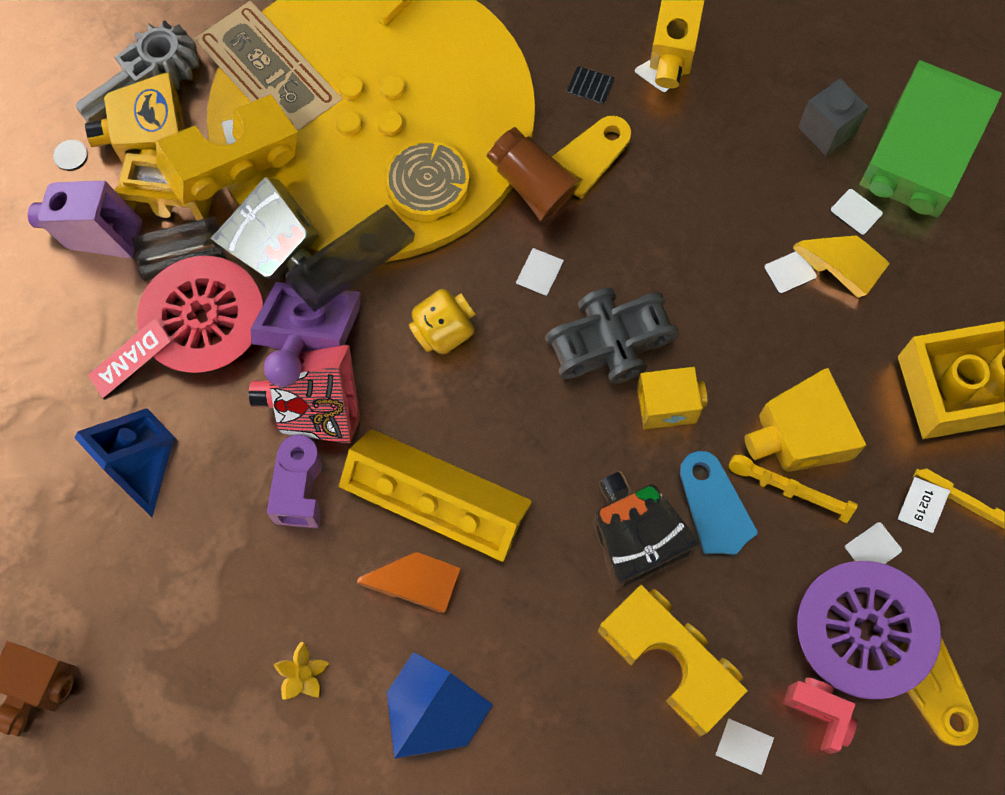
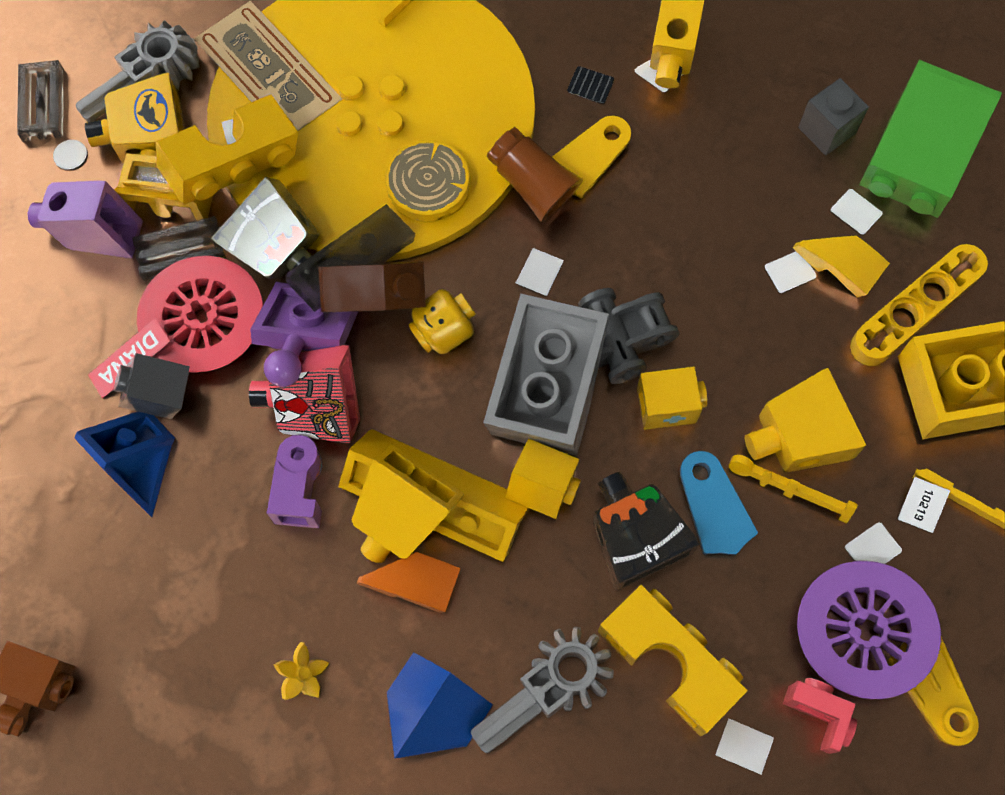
none -> clear smoke tile [17,60,63,142]
none -> dark grey brick [114,353,190,419]
none -> reddish brown slope [318,262,426,312]
none -> yellow torso [351,444,465,563]
none -> light grey gear [471,627,614,753]
none -> light grey slope [483,293,609,456]
none -> yellow brick [505,438,581,519]
none -> yellow beam [850,244,988,366]

